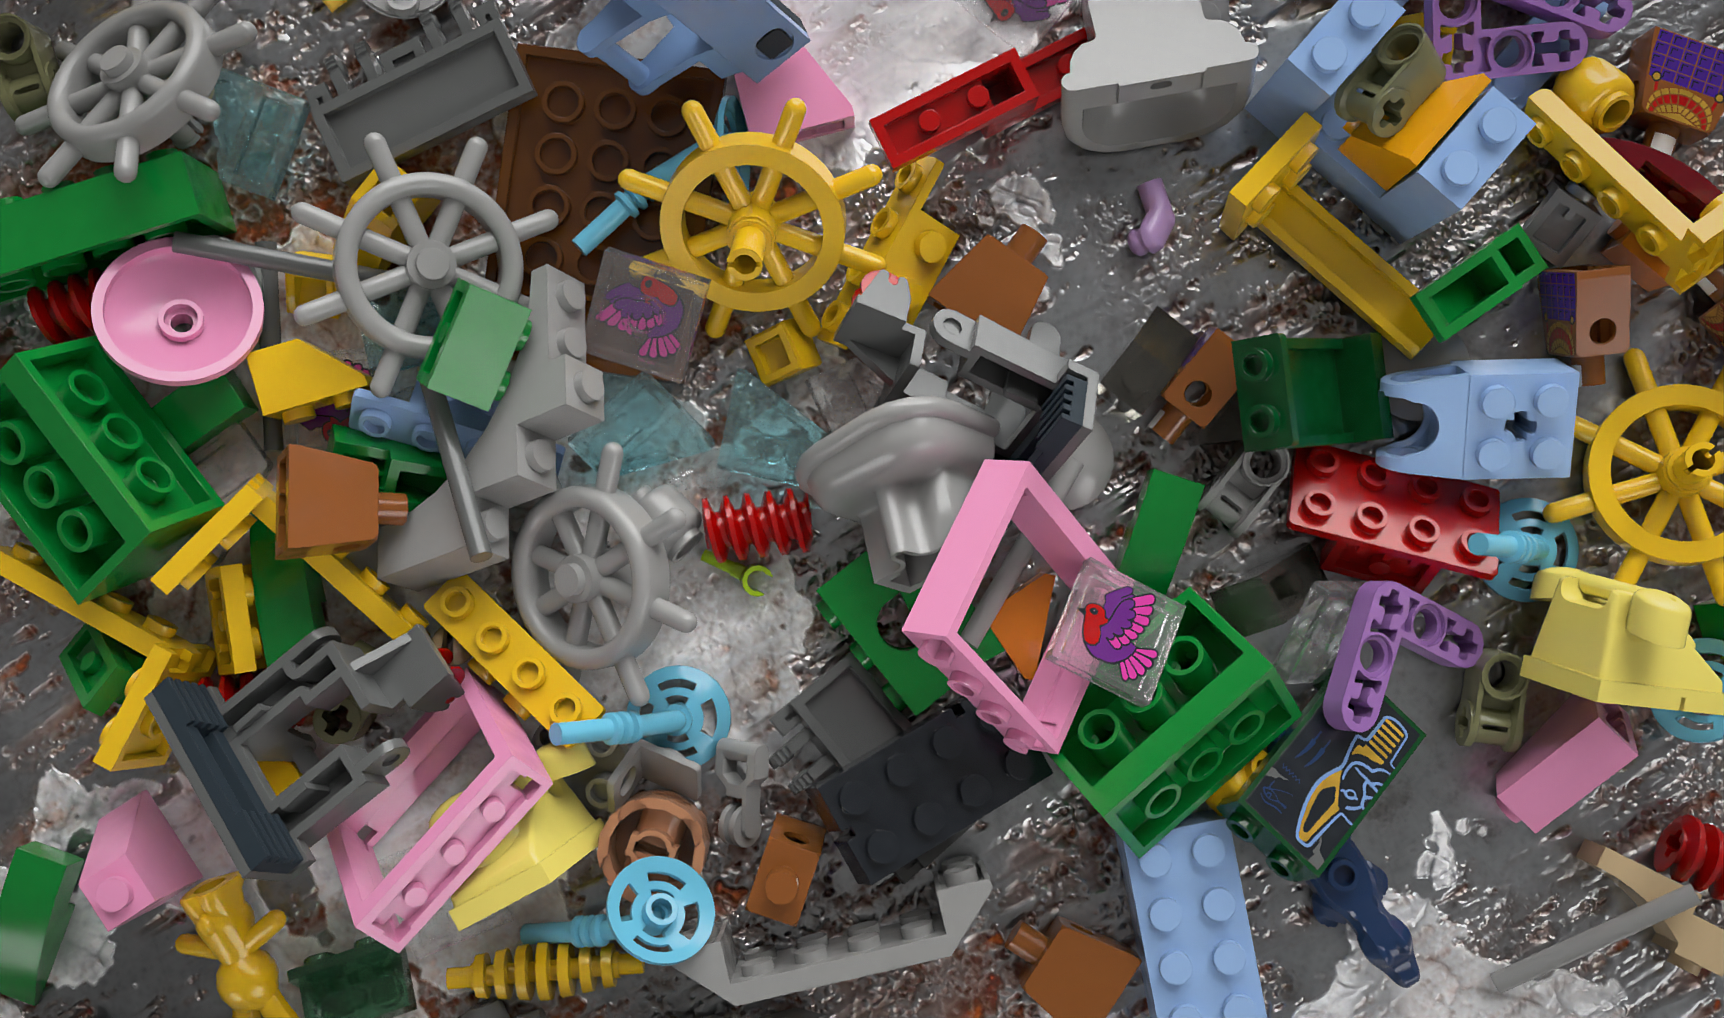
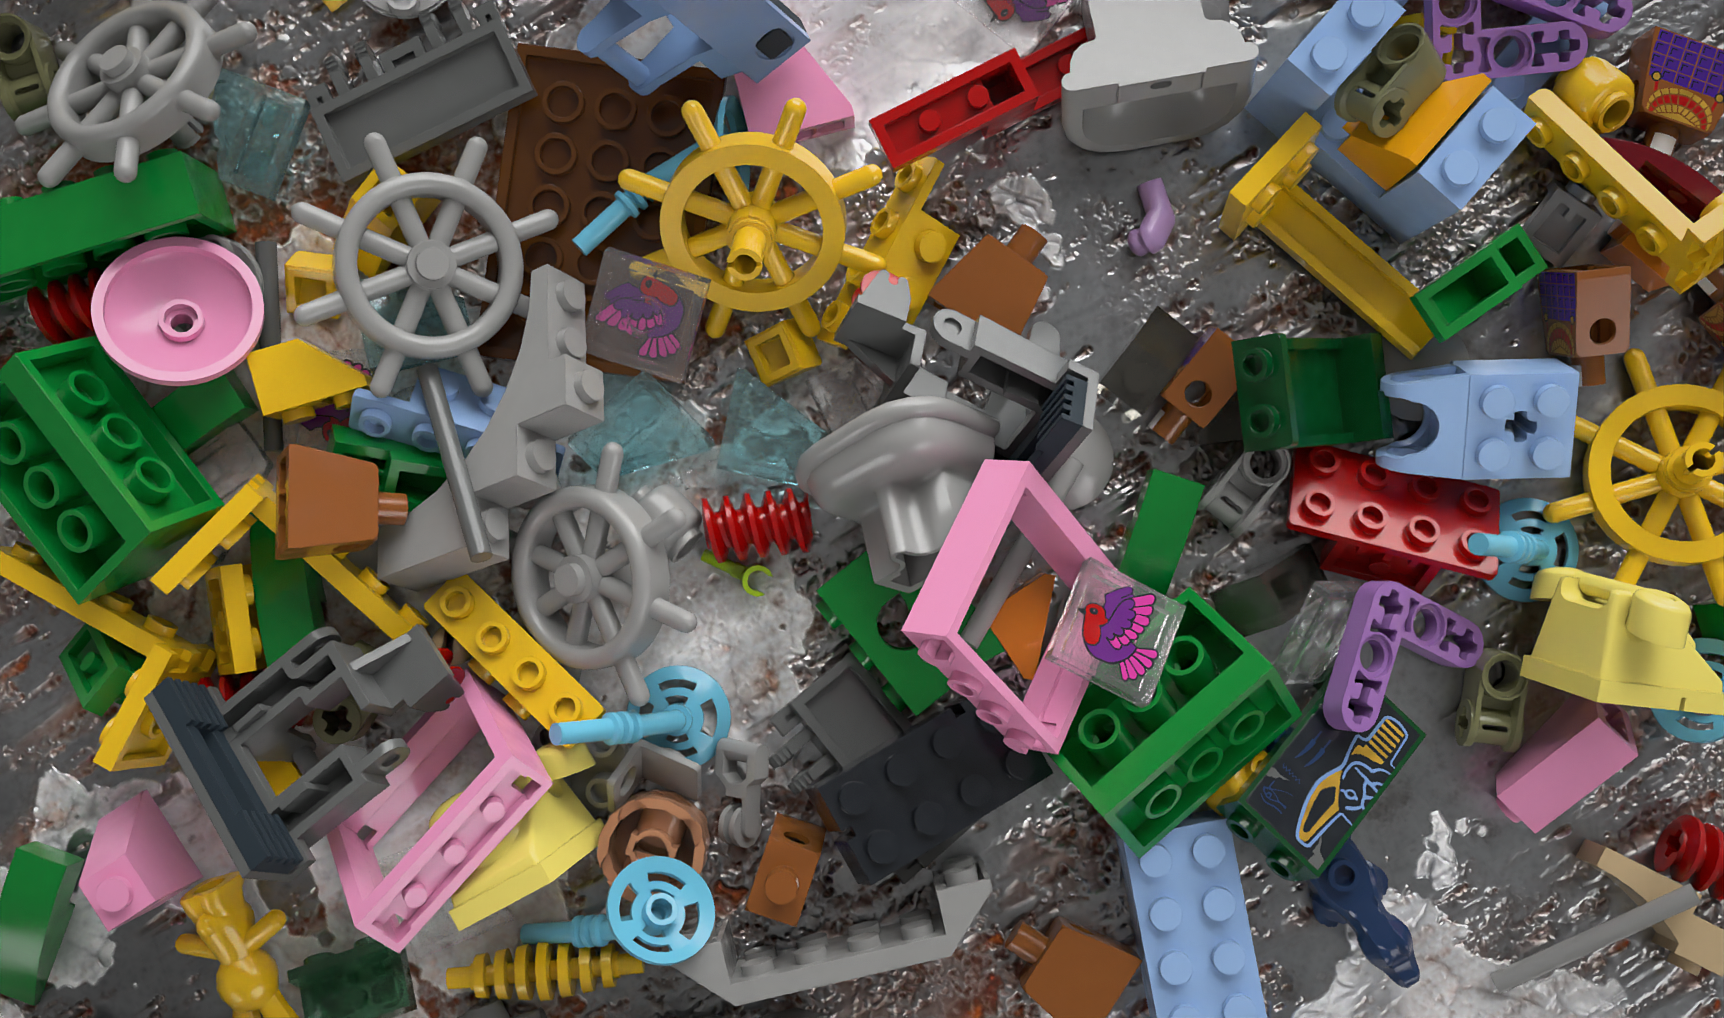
dark grey bar [172,231,387,282] -> none
green brick [416,278,532,412] -> none

